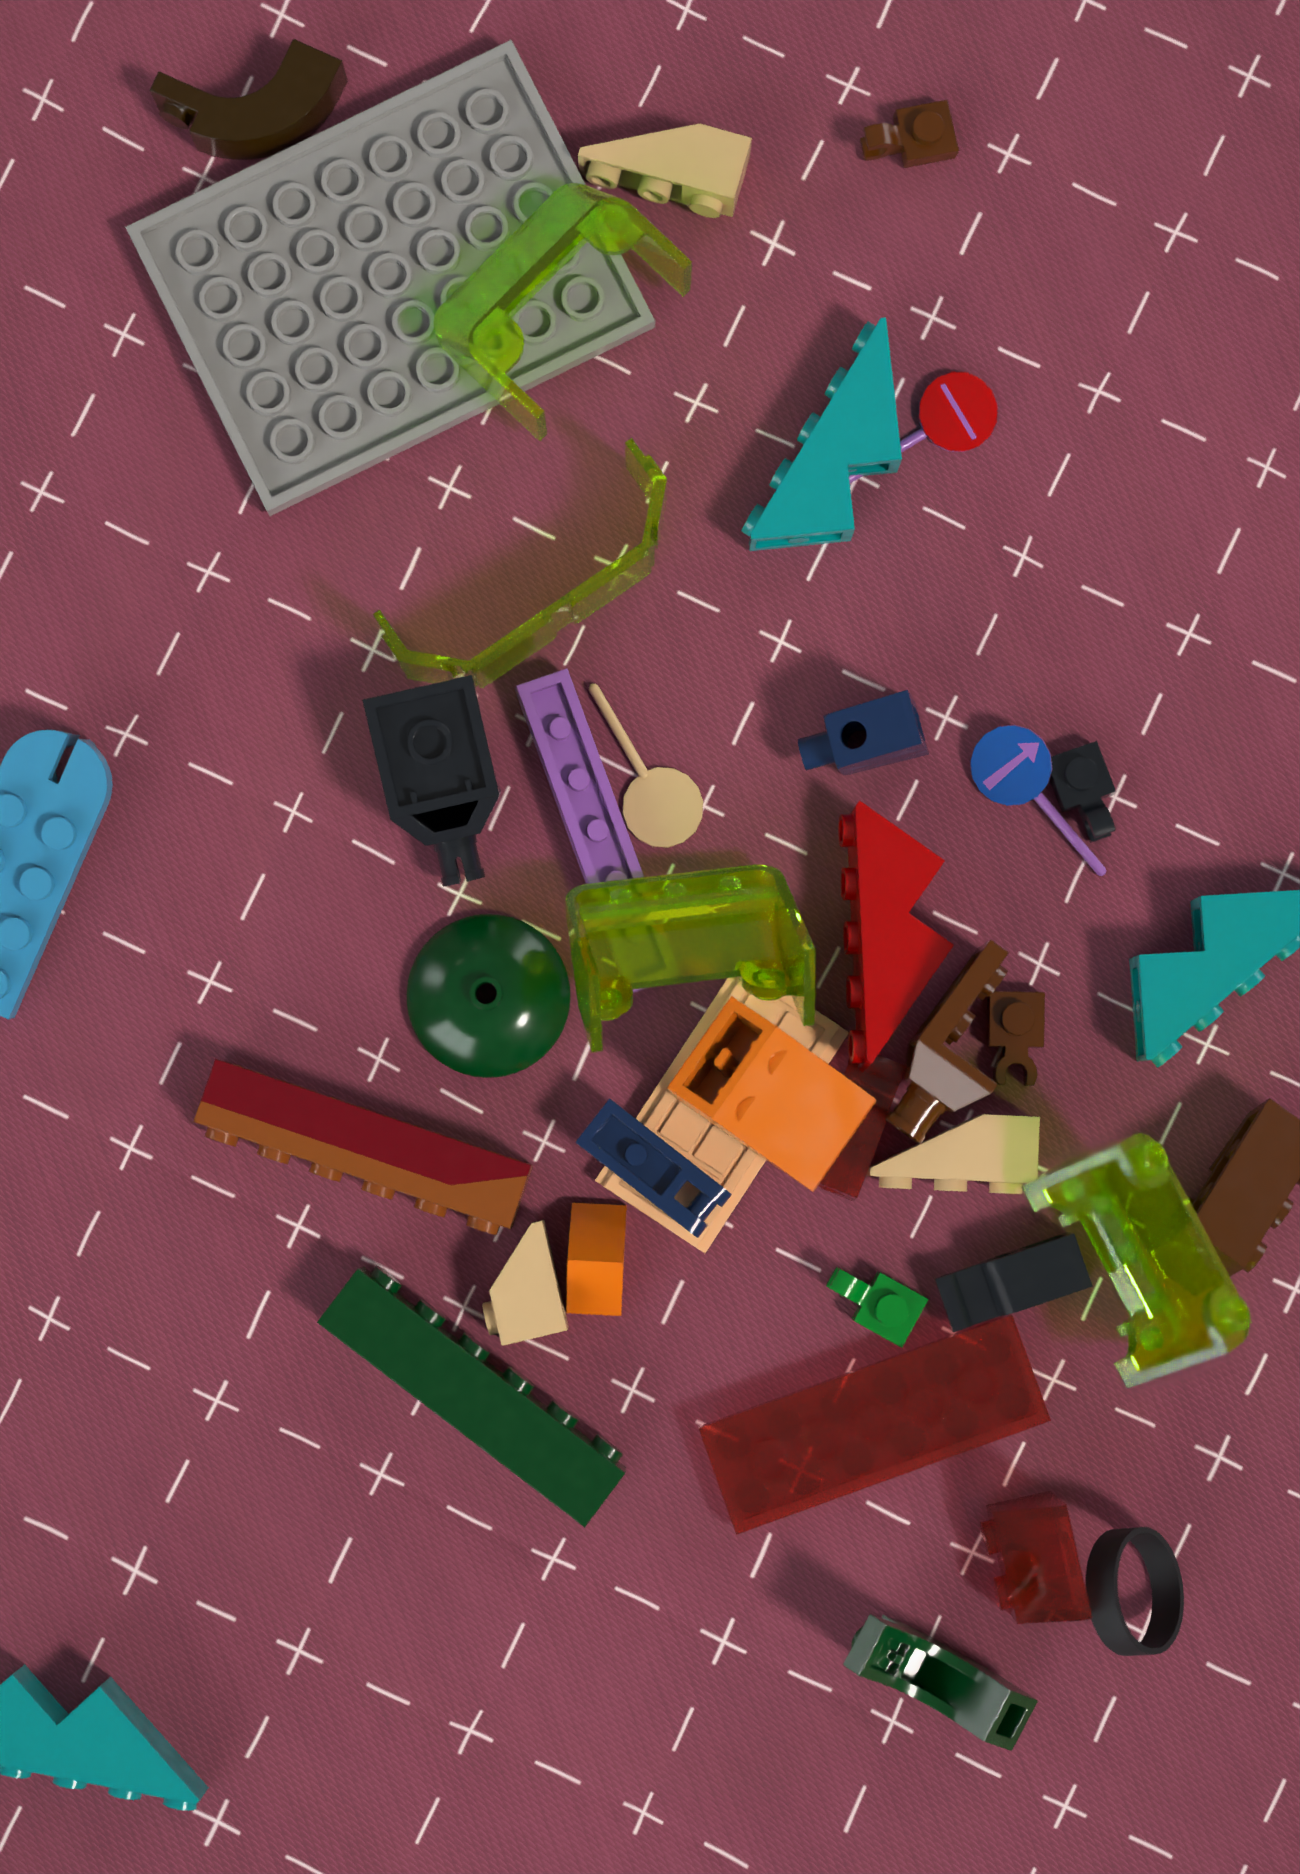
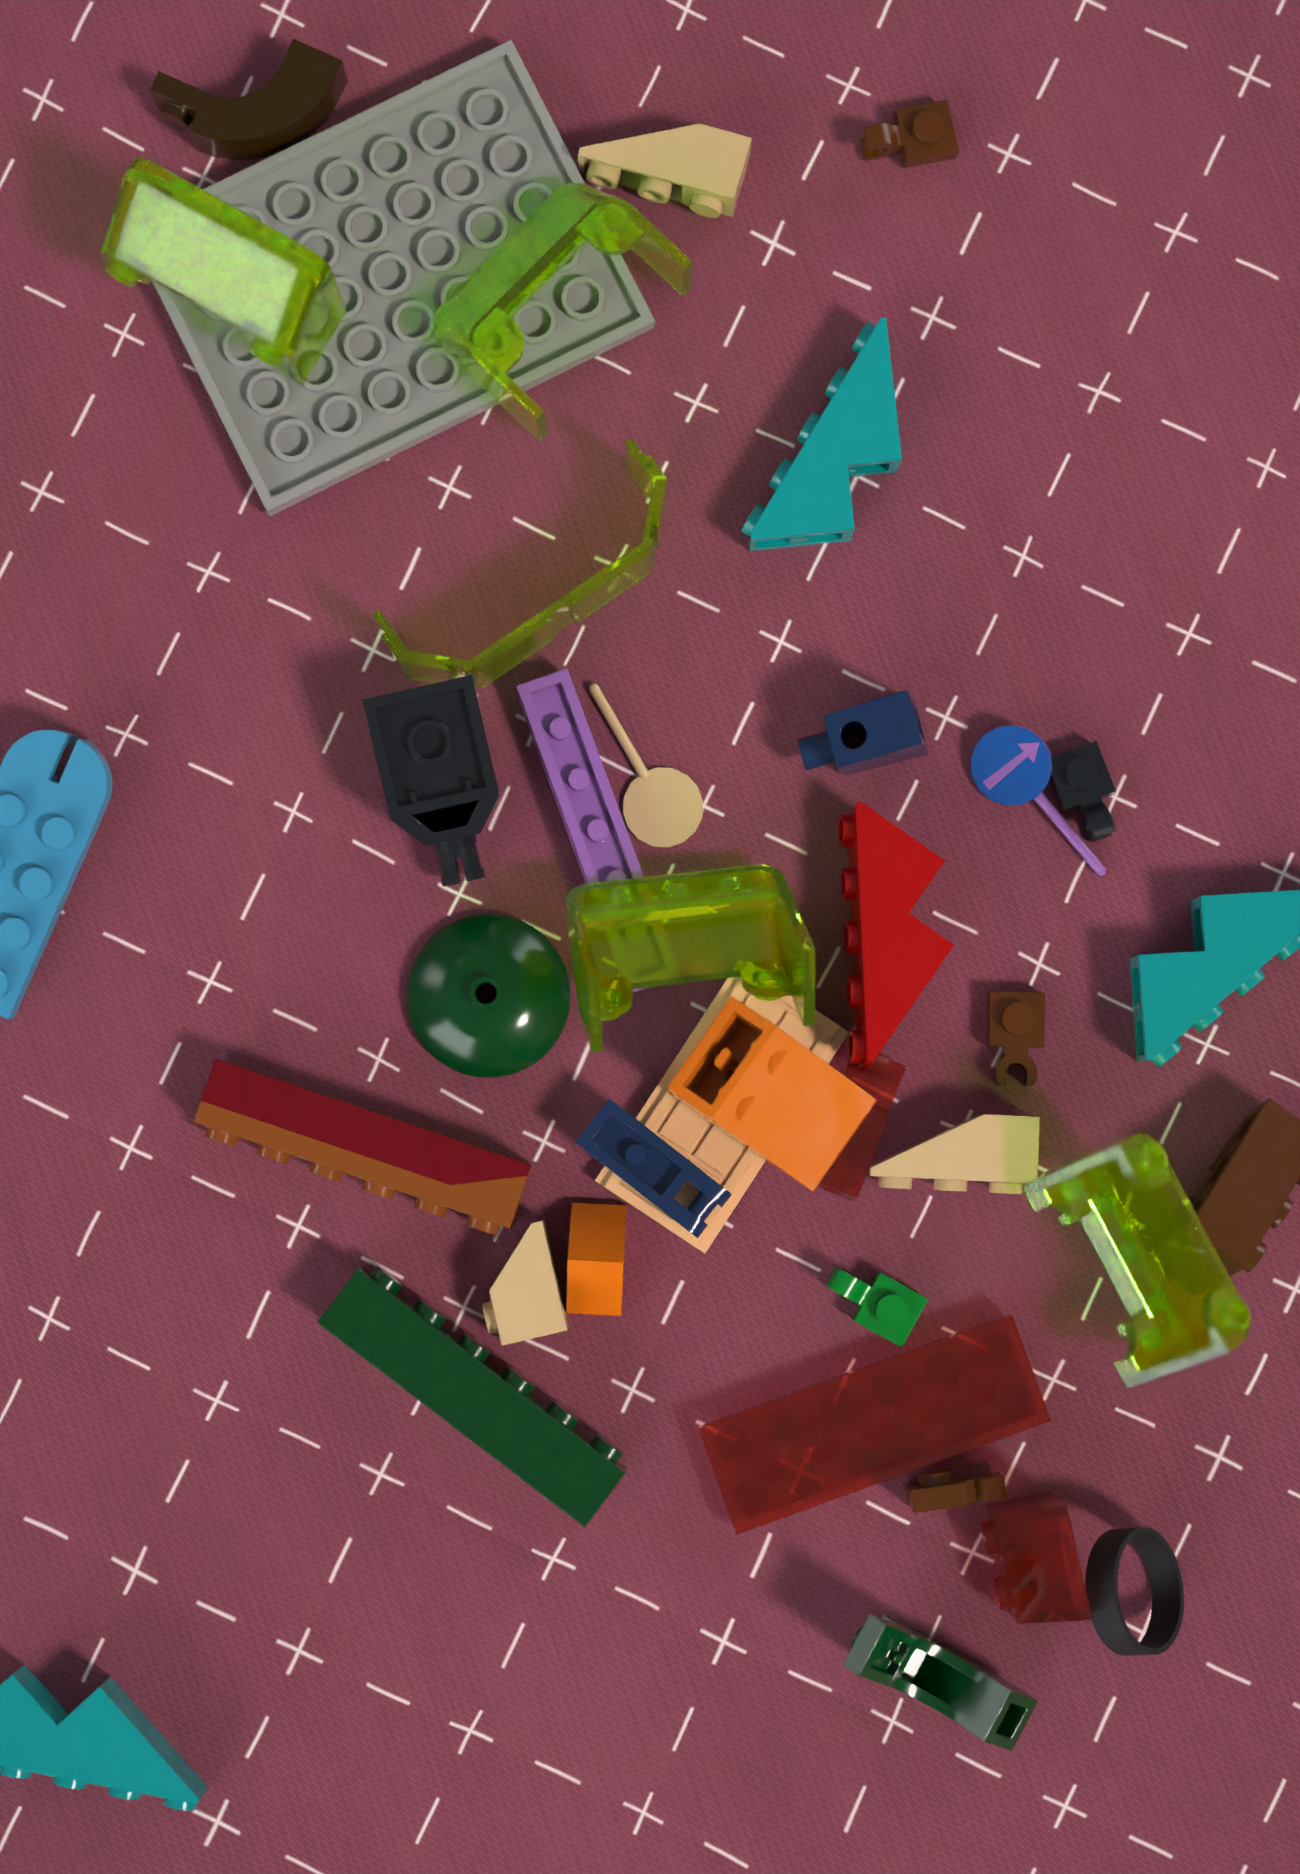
red piece [849,372,998,483] -> none
reddish brown plate [885,940,1009,1144] -> none
black piece [934,1232,1093,1332] -> none
none -> clear neon green windscreen [100,156,346,385]
none -> reddish brown plate [905,1469,1007,1513]

